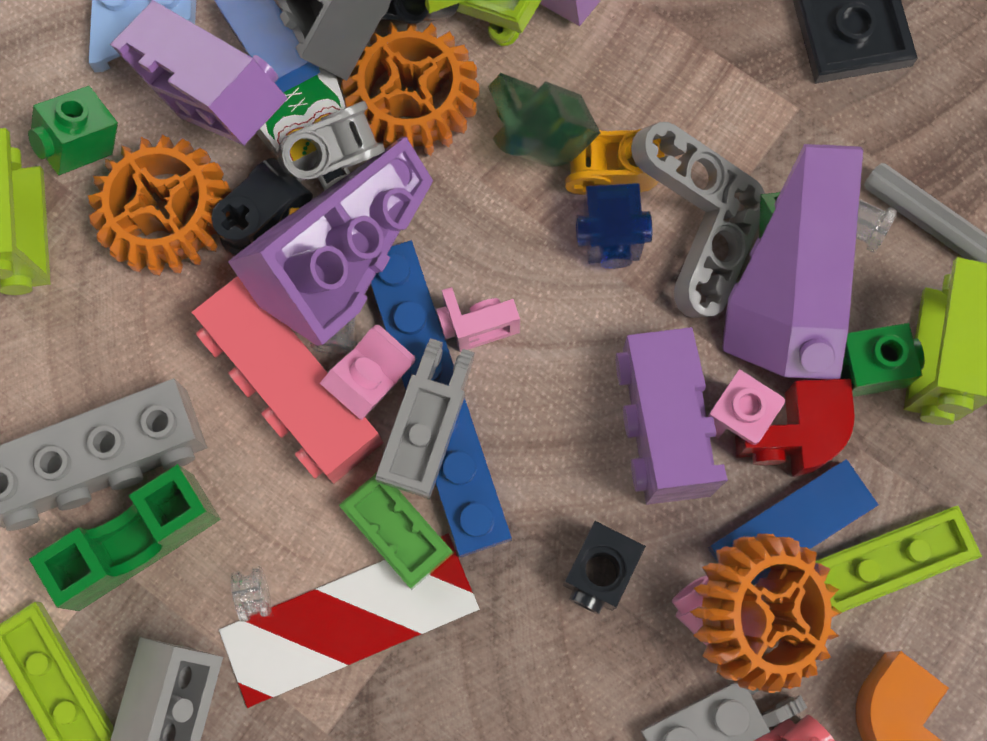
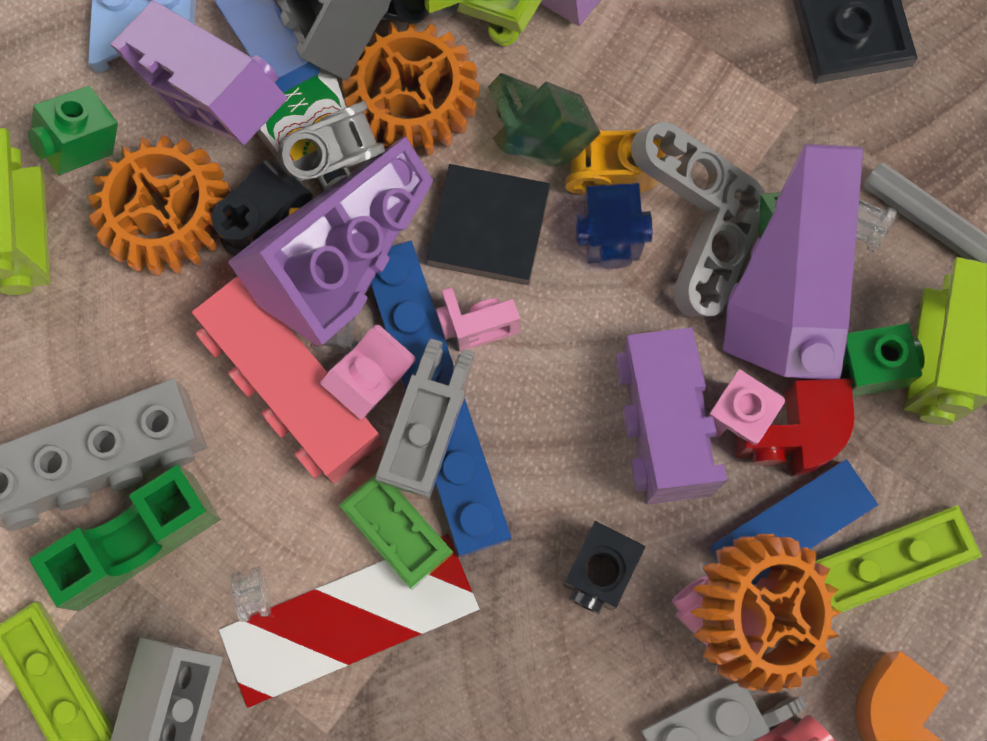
none -> black tile [427,164,550,285]

